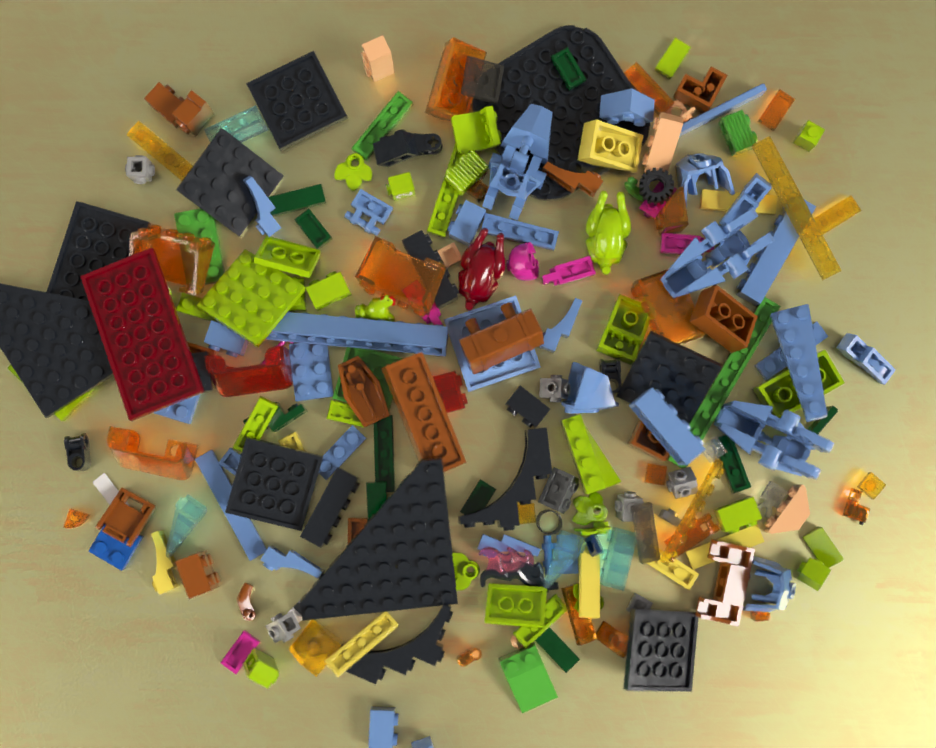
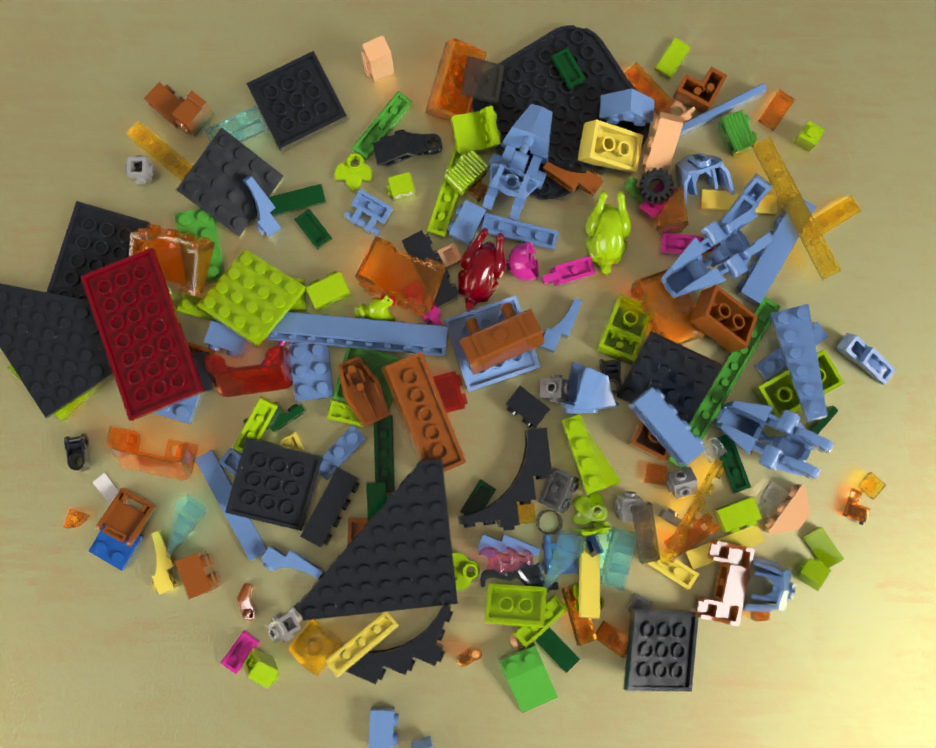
lime plate [254,235,321,278] -> none

